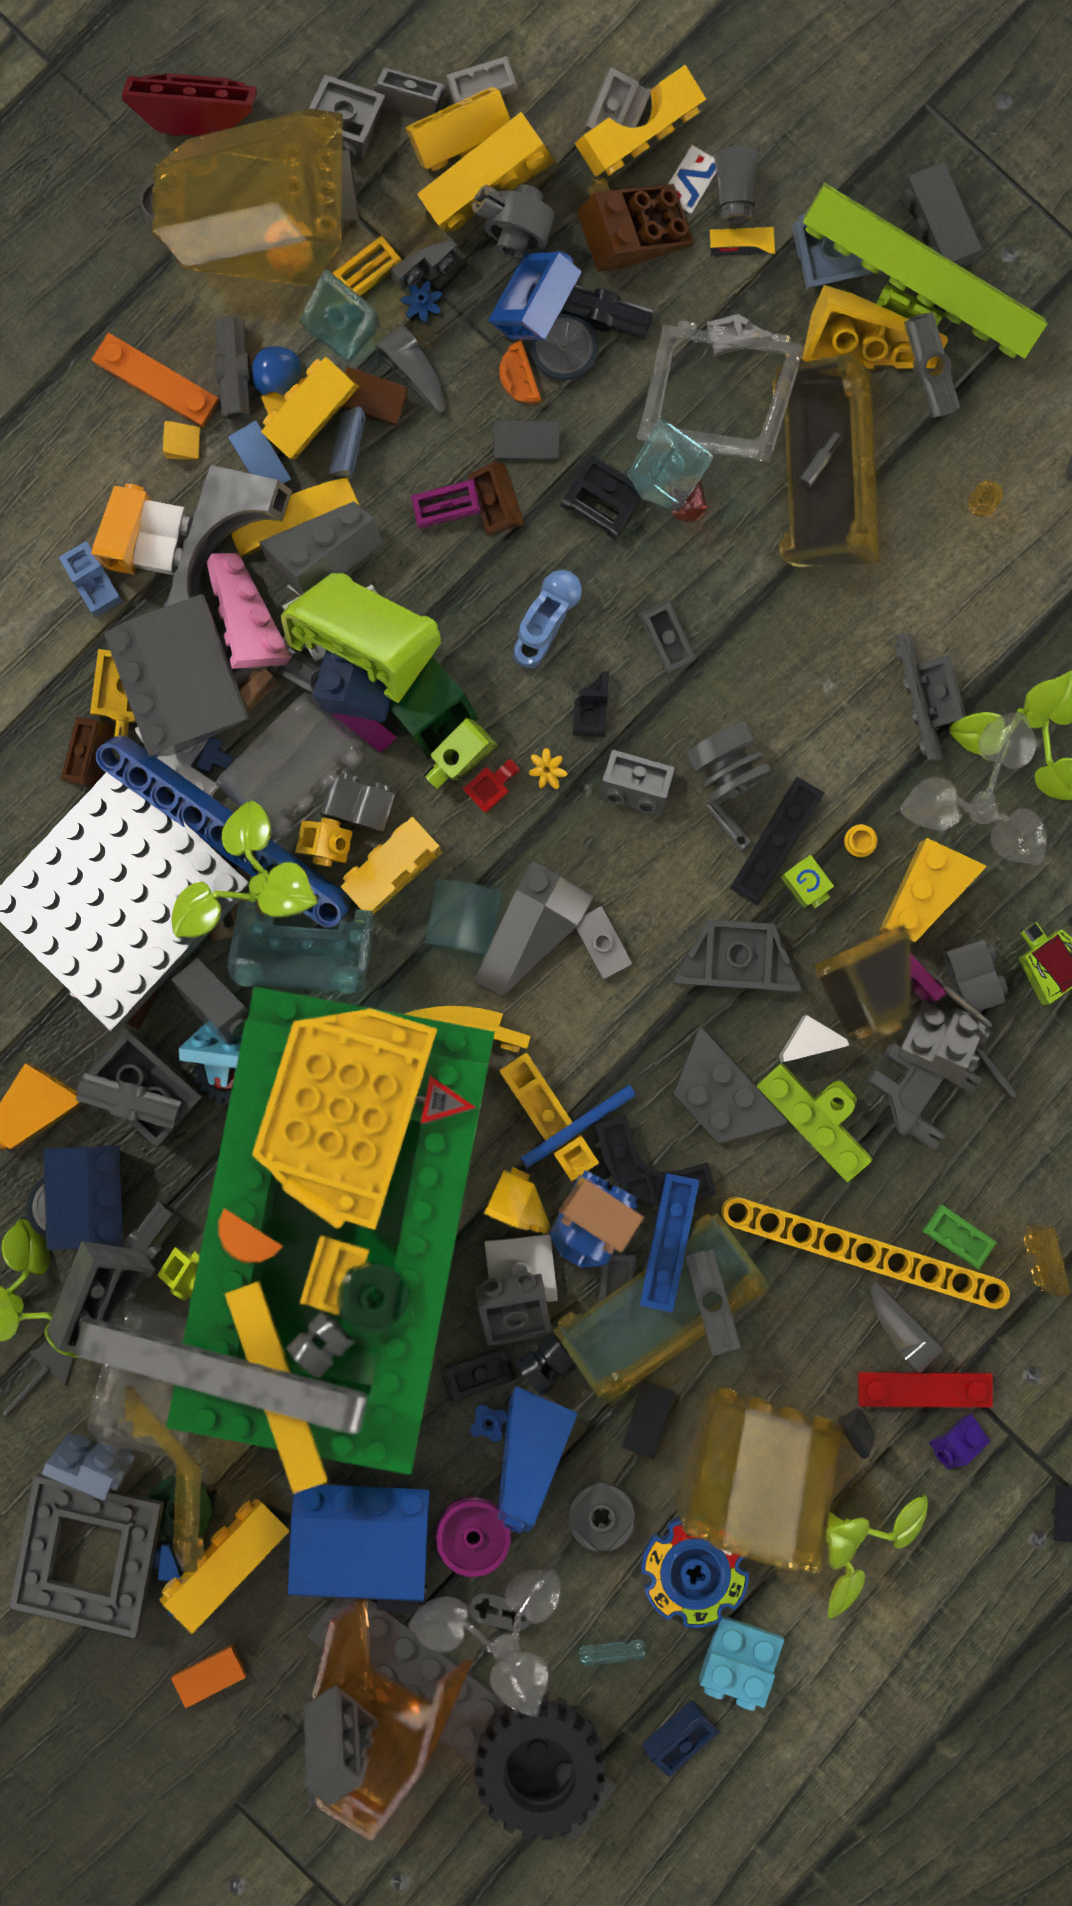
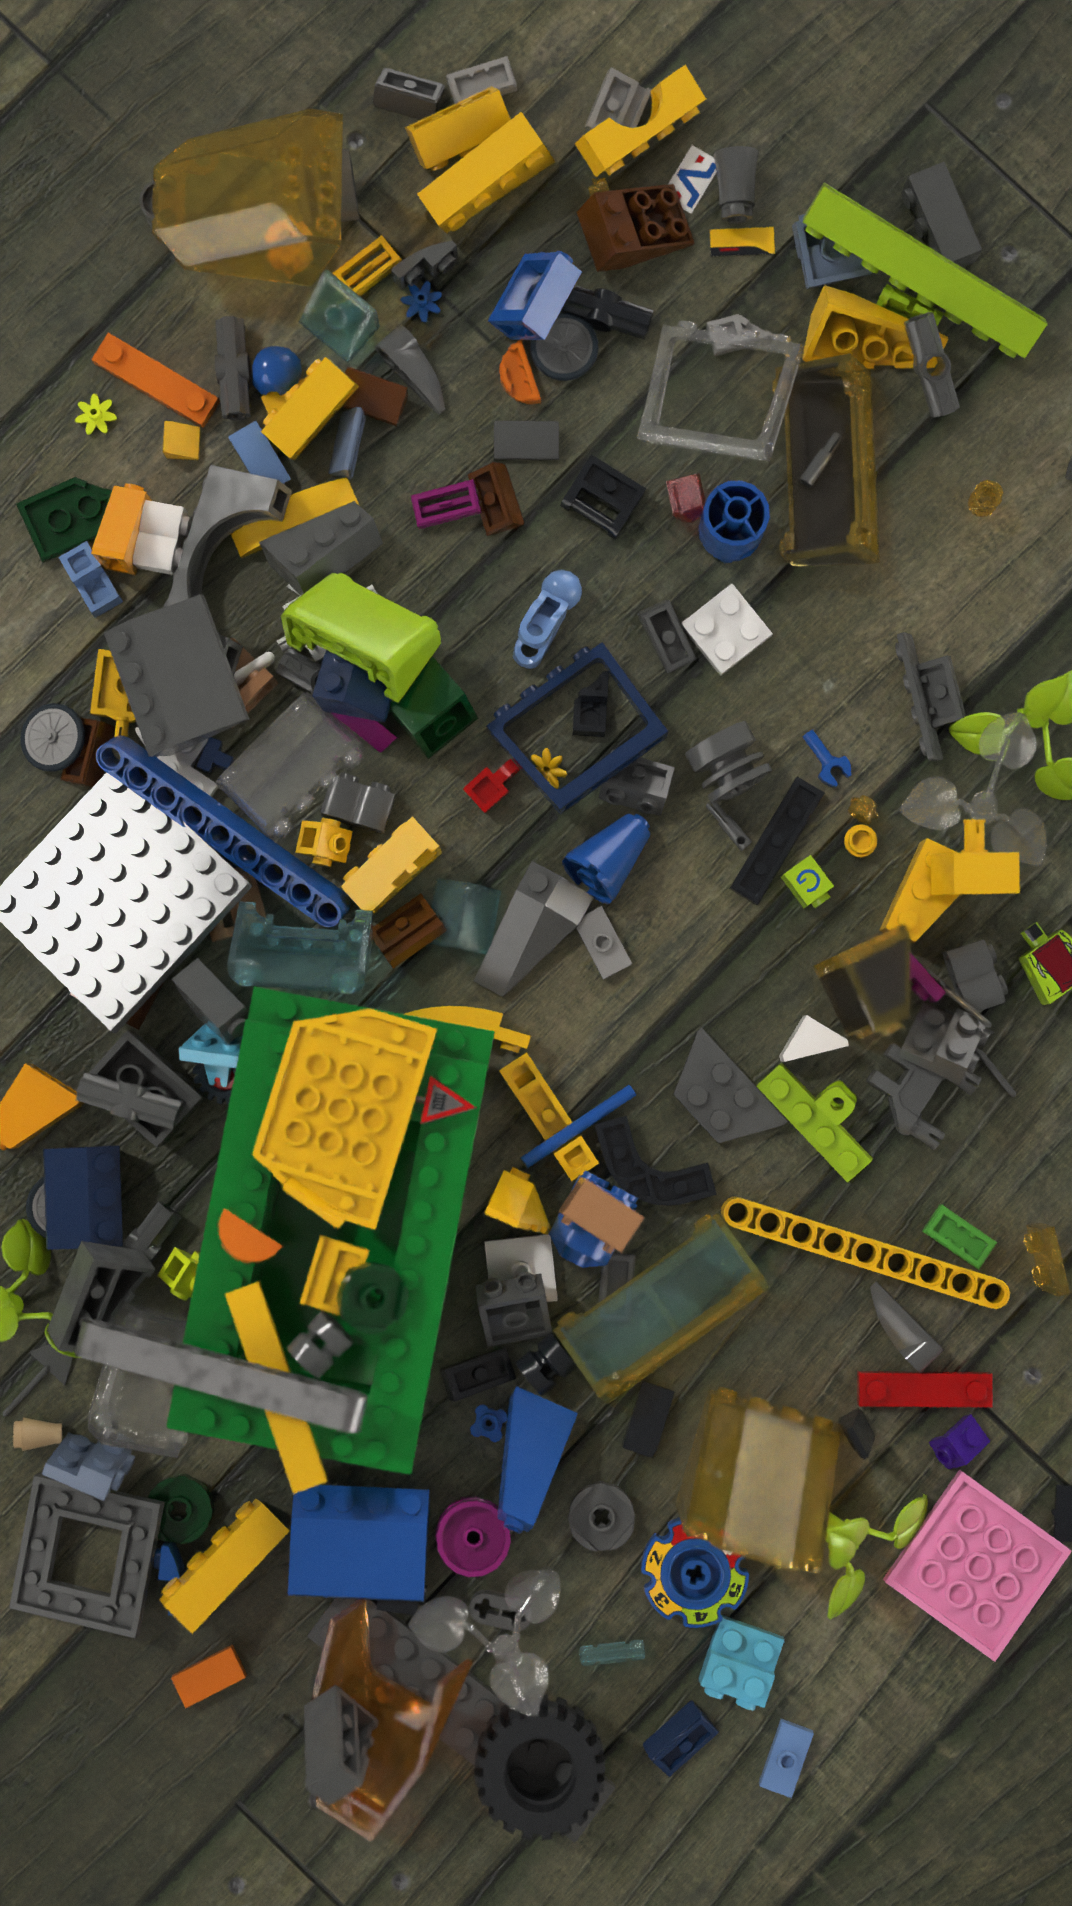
dark red wedge [122,73,257,139] -> none
clear yellow windscreen [124,1386,204,1572] -> none
lime plant [171,801,318,938] -> none
bright pink wing [206,553,291,669] -> none
dark grey plate [302,75,385,161] -> none
lime torso [424,718,498,789] -> none
dark grey piece [472,184,555,259] -> none
clear light blue slope [626,418,714,511] -> none
blue plate [639,1173,700,1313] -> none
dark grey wing [673,919,801,992] -> none
dark grey piece [685,1249,741,1356] -> none
none -> tan cone [13,1417,63,1451]
none -> dark green tile [16,477,112,563]
none -> light grey wheel [21,703,85,772]
none -> neon yellow plant [75,393,117,435]
none -> reddish brown plate [368,894,447,968]
none -> dark blue windscreen [486,642,668,815]
none -> blue cone [562,814,650,904]
none -> white plate [681,584,773,676]
none -> blue cylinder [698,481,770,563]
none -> medium blue plate [759,1719,814,1798]
none -> blue bar [803,729,851,788]
none -> clear yellow plate [847,795,879,825]
none -> bright pink plate [883,1469,1072,1662]
none -> yellow brick [931,819,1020,895]

